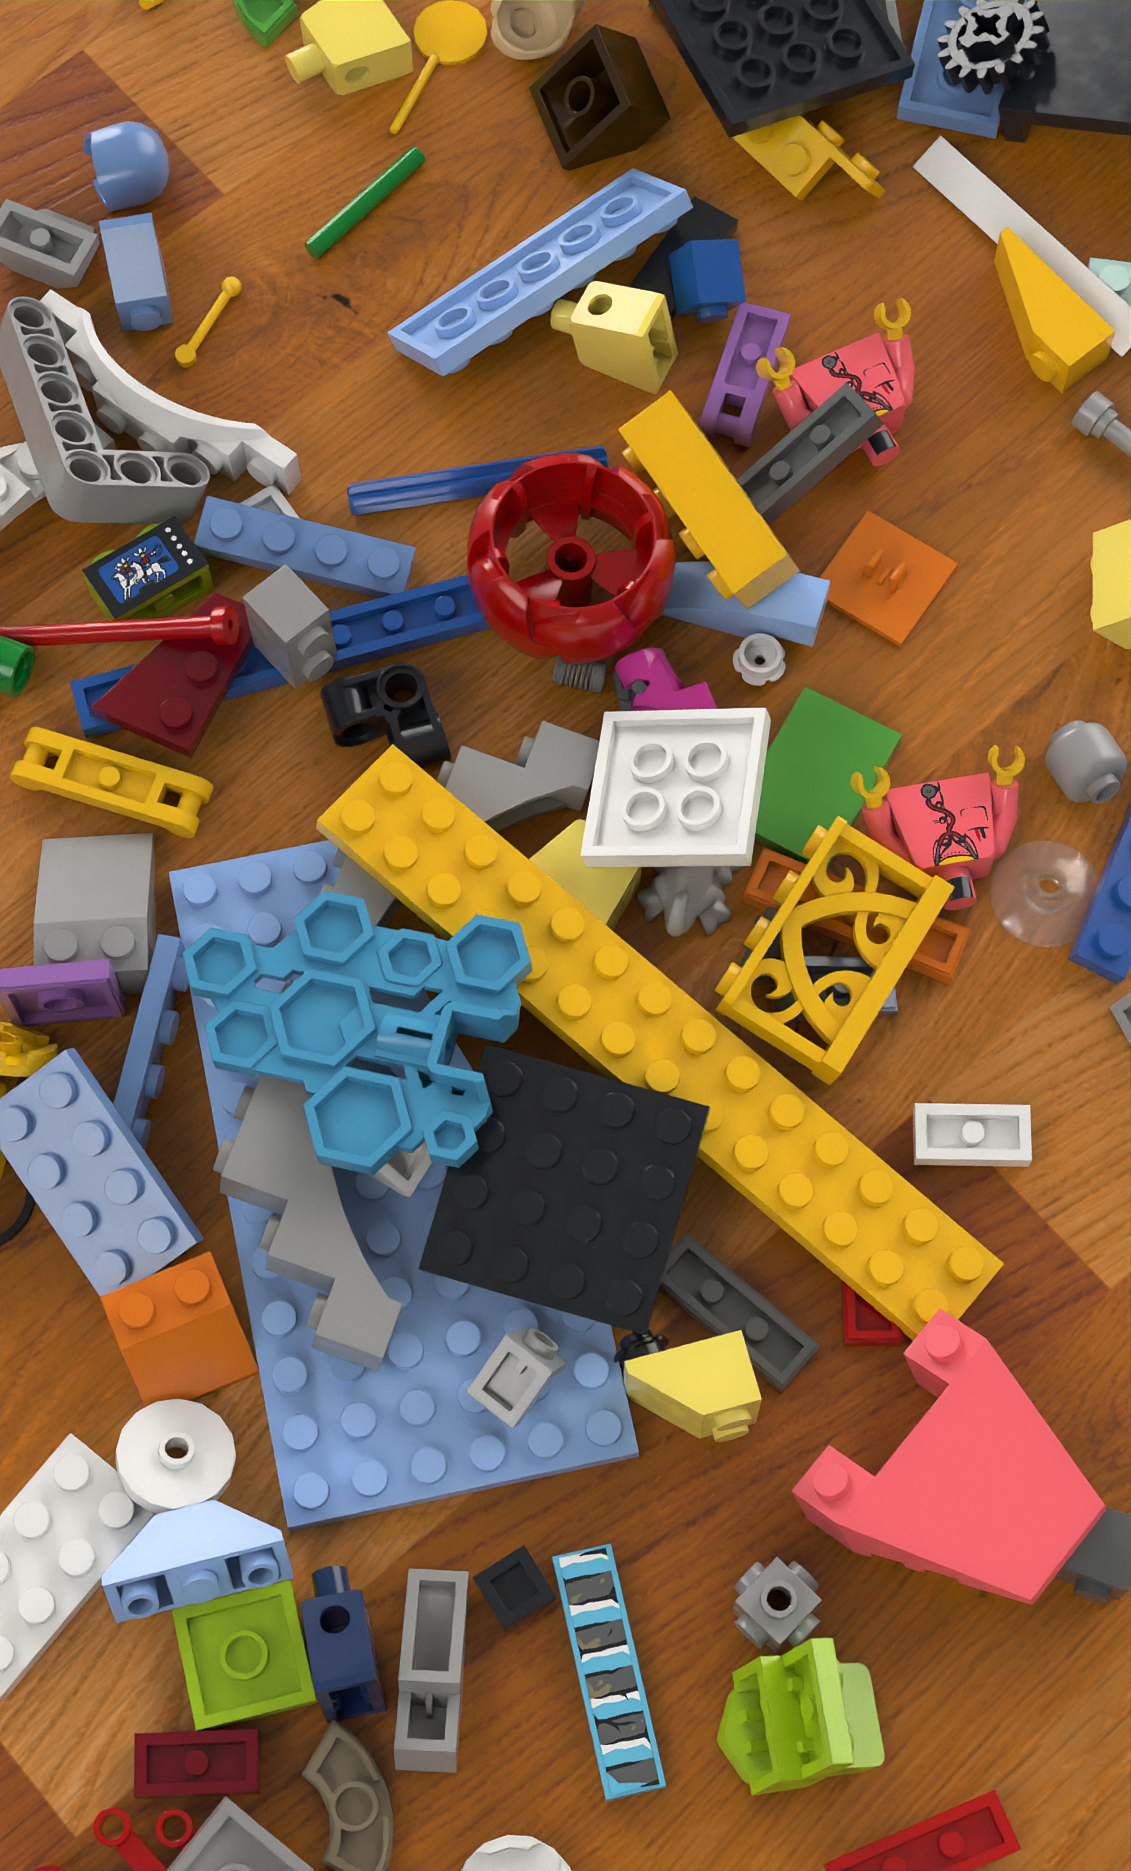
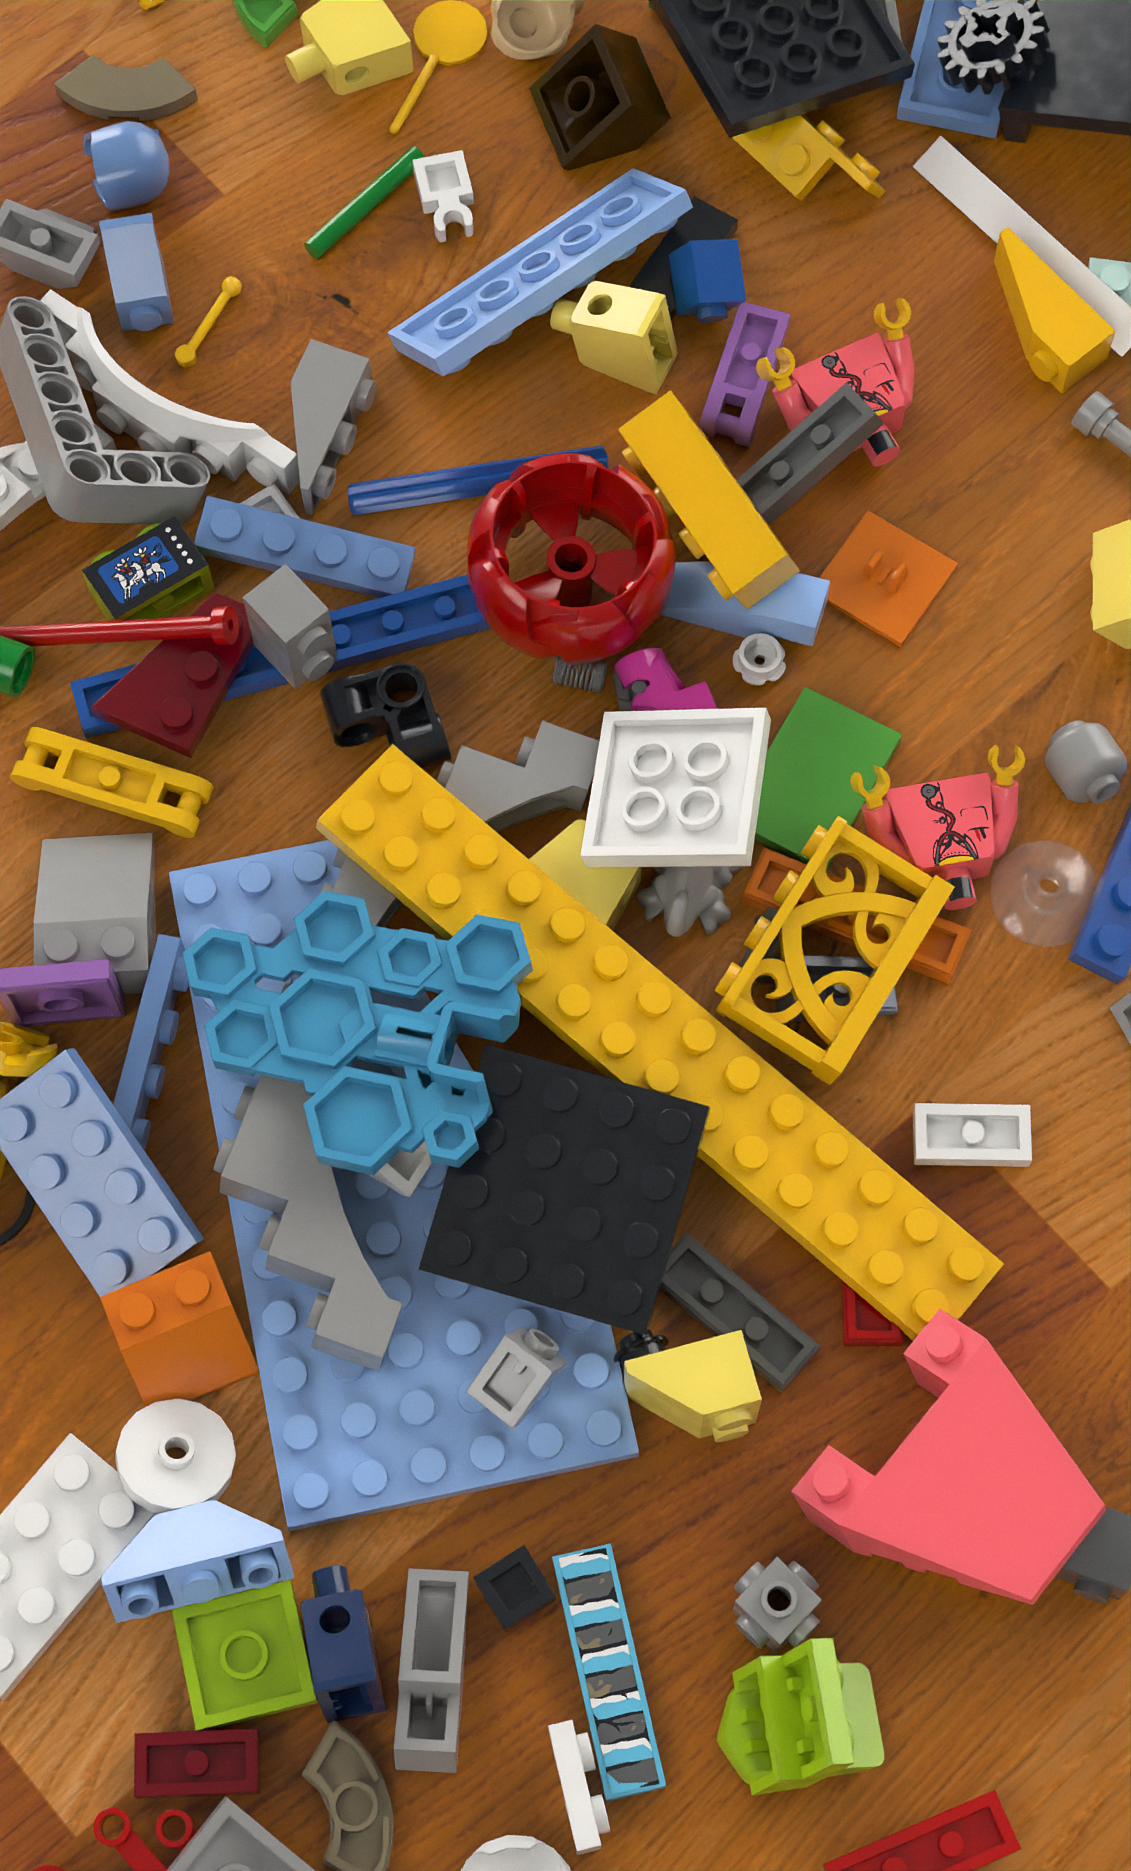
none -> dark tan tile [54,55,198,121]
none -> light grey slope [290,339,377,515]
none -> white plate [412,150,474,243]
none -> white plate [548,1720,610,1855]

